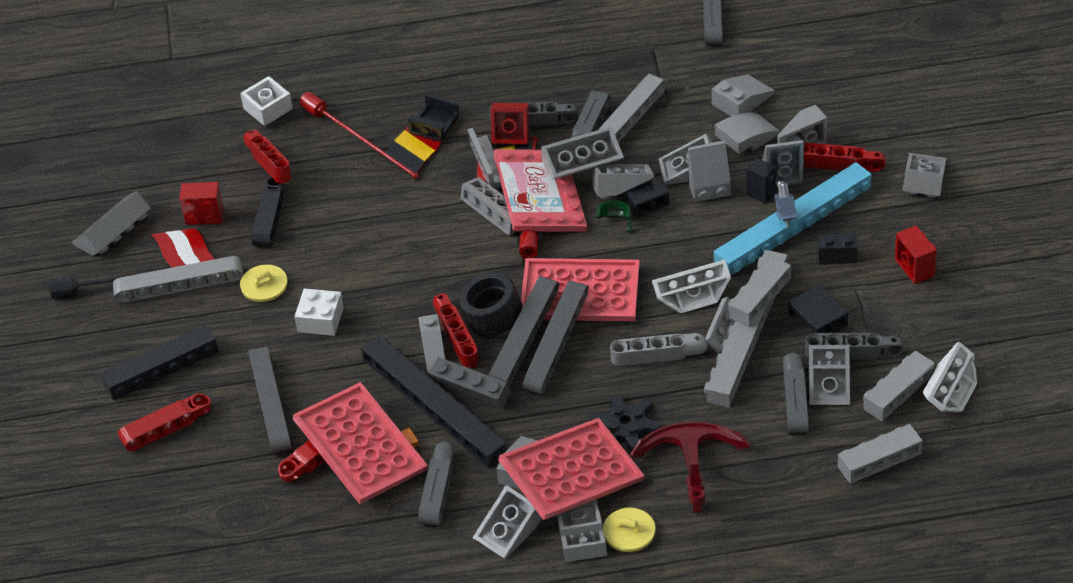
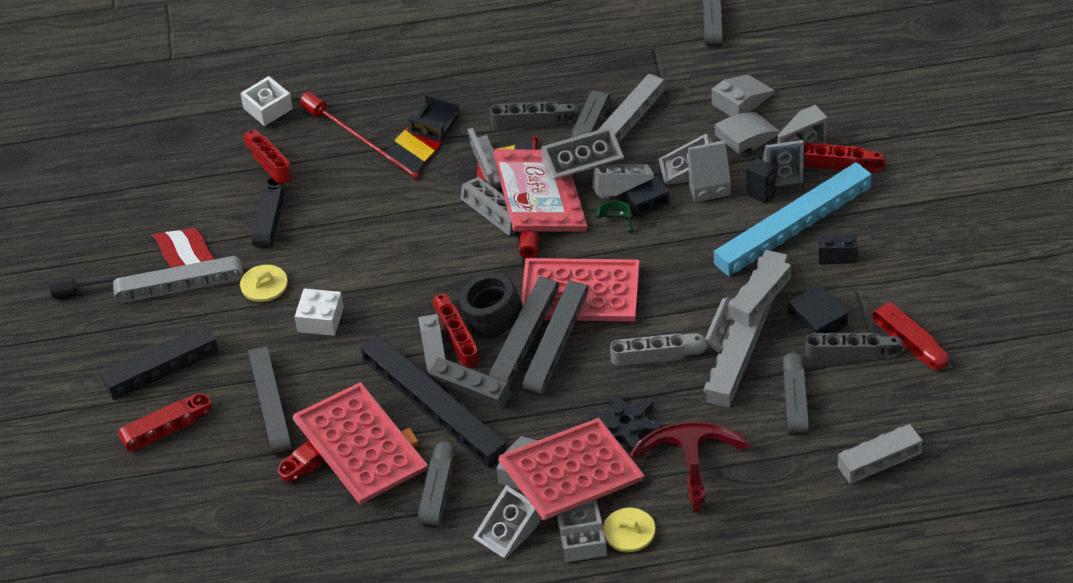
light grey slope [72,191,150,256] -> none
red brick [179,182,224,225] -> none
red brick [490,103,530,144] -> none
white wedge [652,260,731,314] -> none
sand blue piece [774,181,797,228] -> none
light grey slope [809,345,850,405] -> none
light grey brick [863,351,934,421] -> none
red brick [895,225,937,284] -> none
light grey slope [902,153,946,198] -> none
white wedge [923,342,977,413] -> none
none -> red piece [872,302,949,370]

